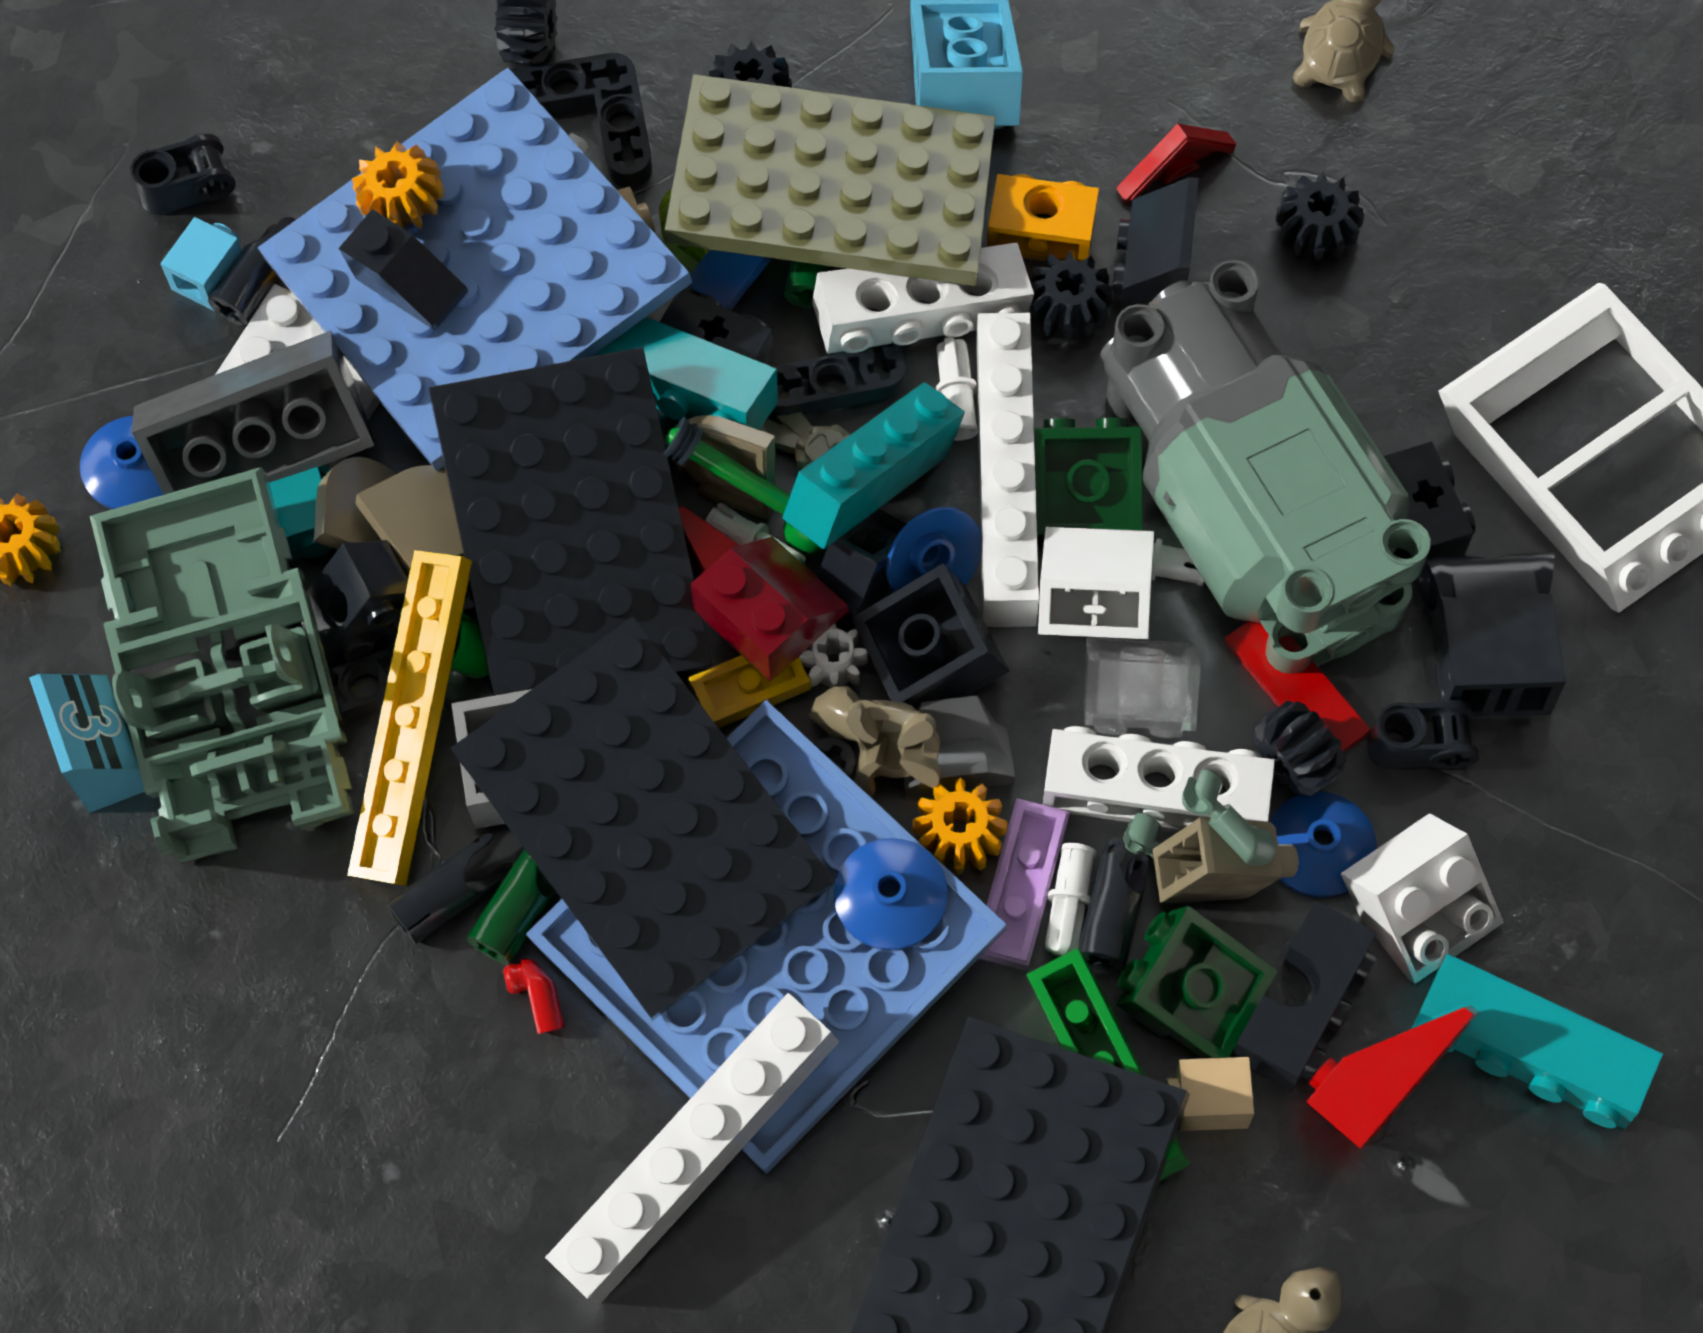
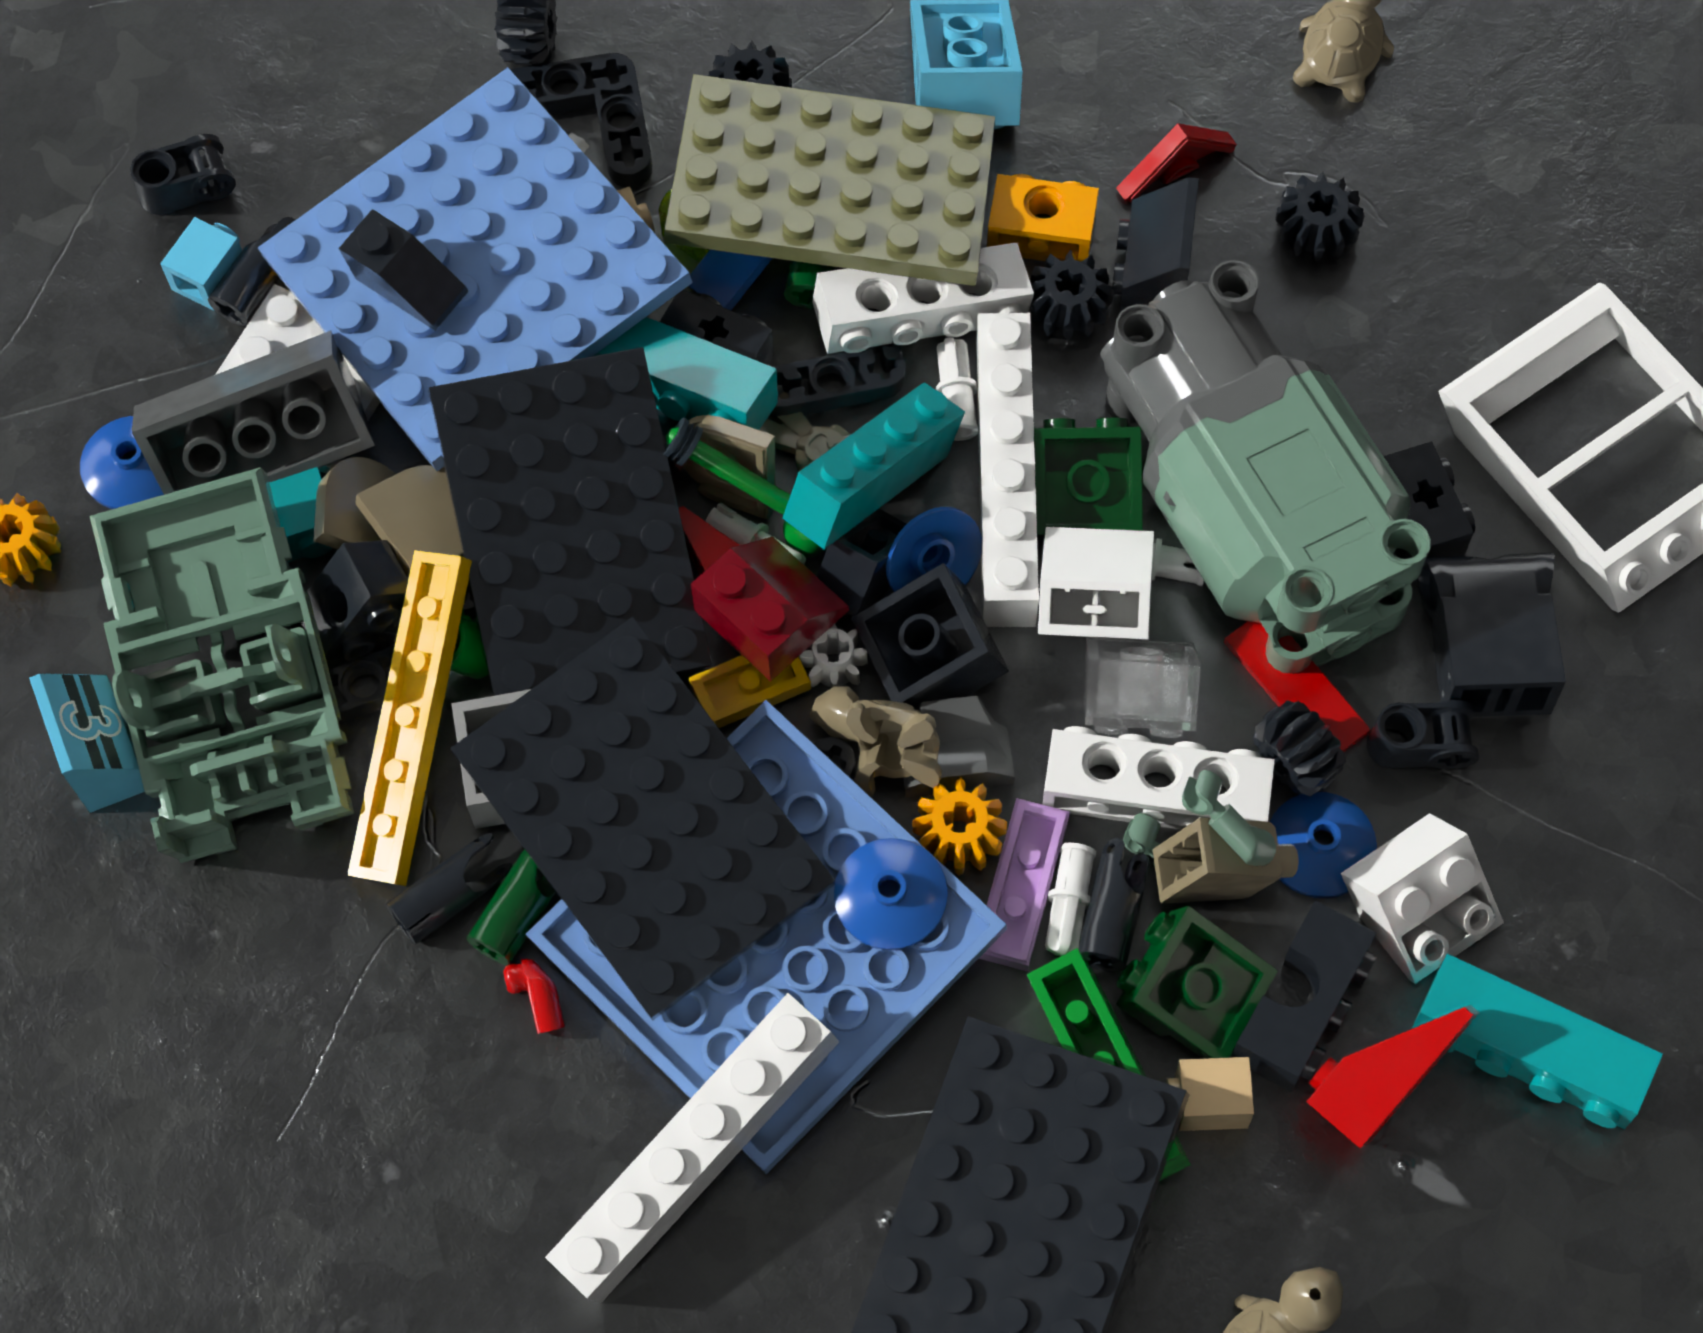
light orange gear [352,140,445,230] -> none

